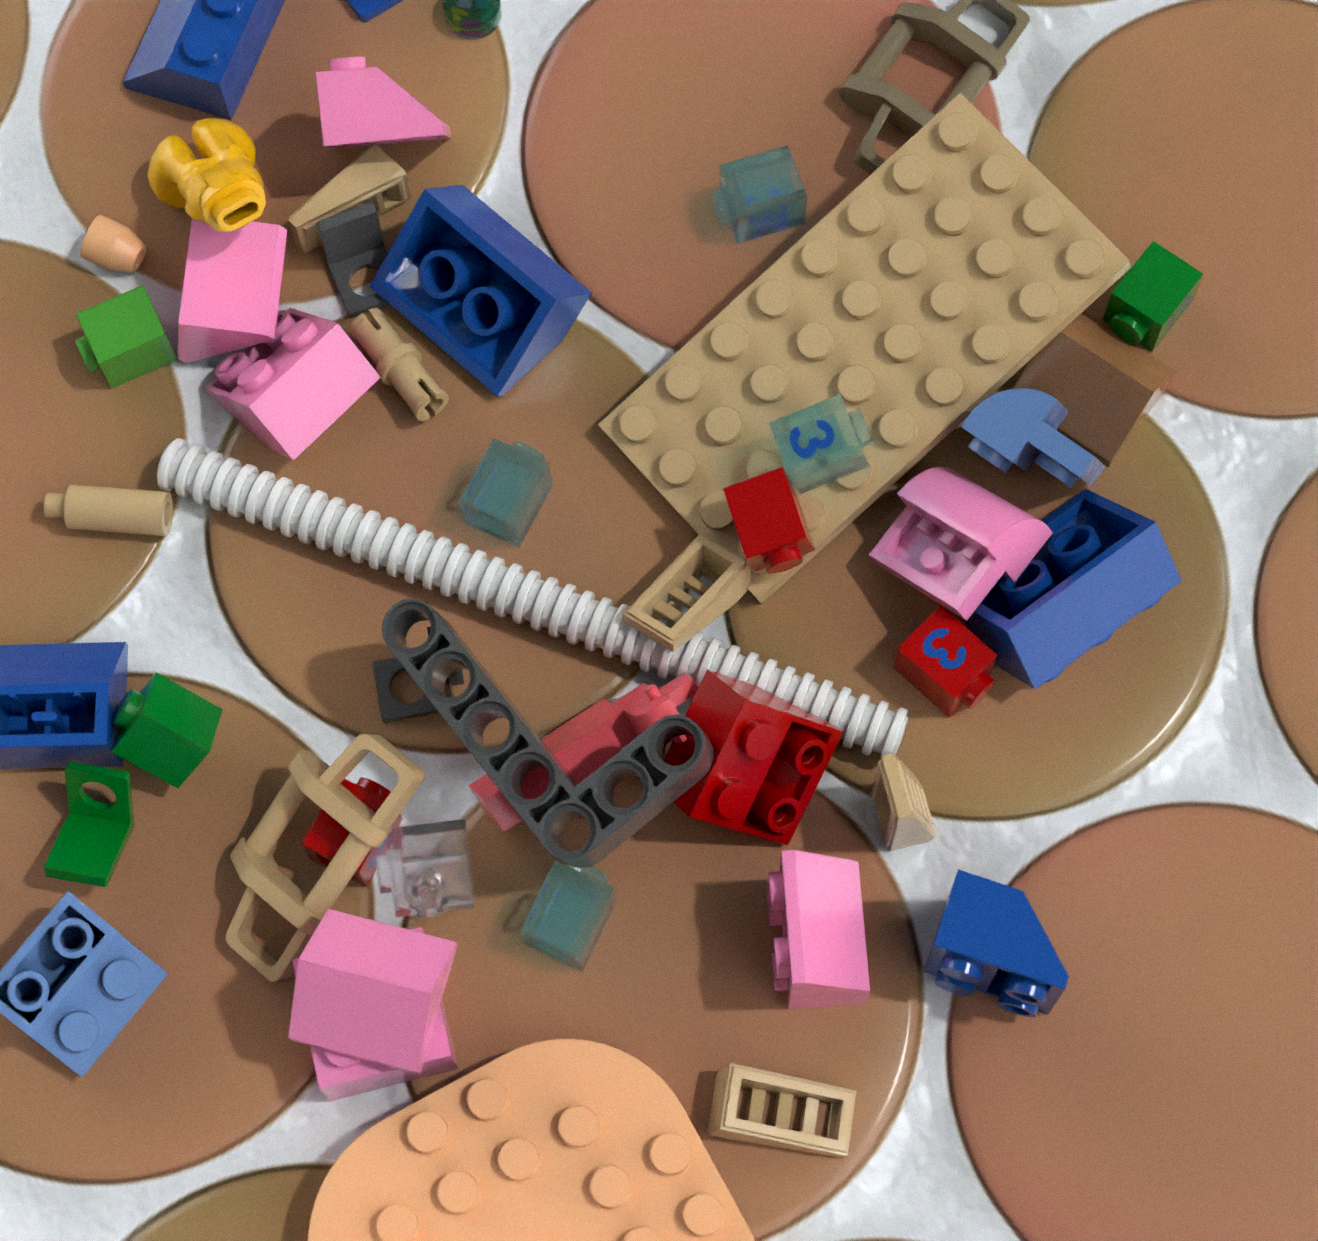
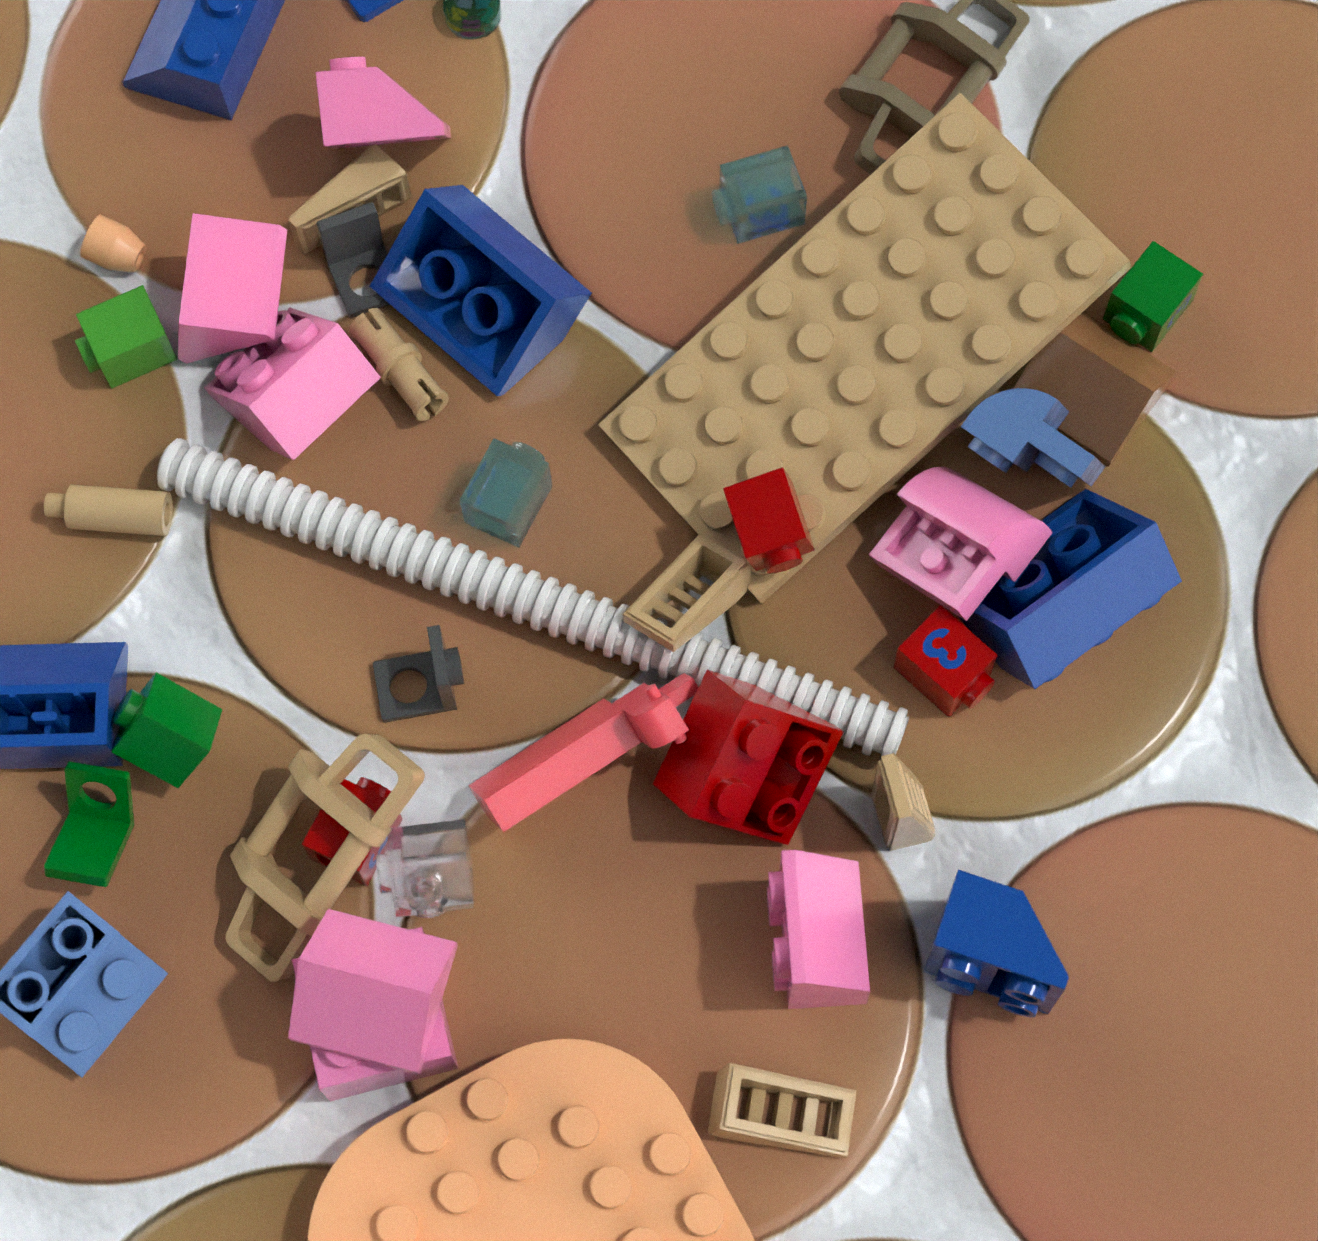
yellow piece [147,118,266,232] -> none
dark grey beam [382,599,714,868] -> none
clear light blue brick [520,861,616,971] -> none
clear light blue brick [769,394,874,494] -> none

